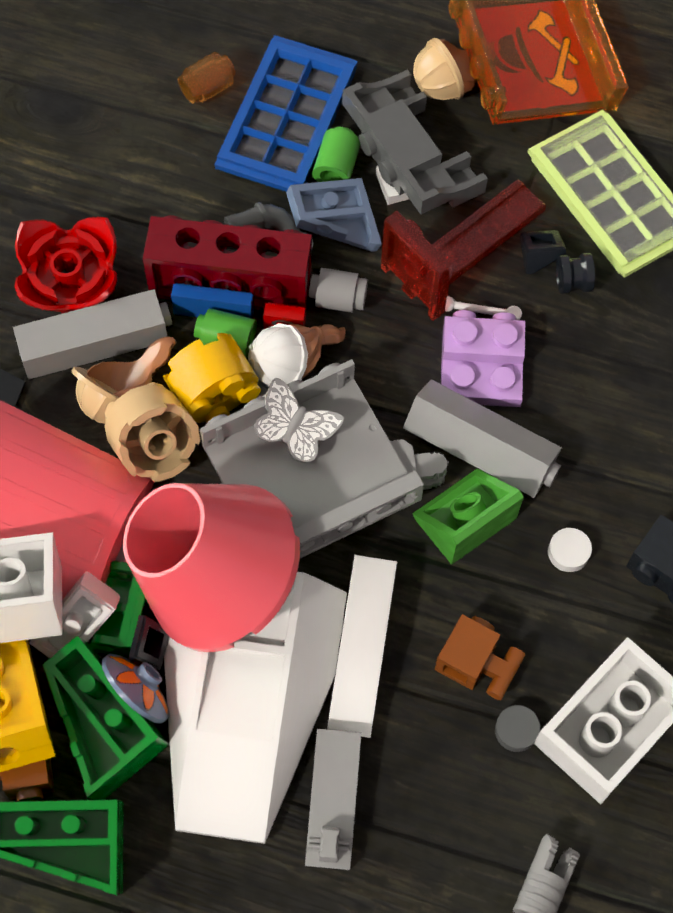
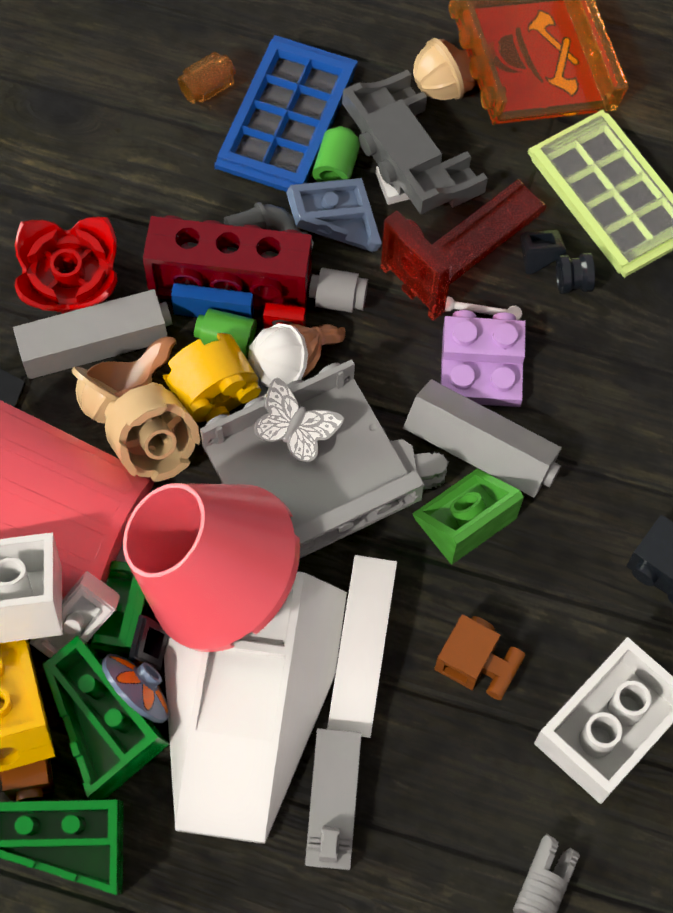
dark grey tile [495,705,540,752] -> none
white tile [548,528,592,572] -> none

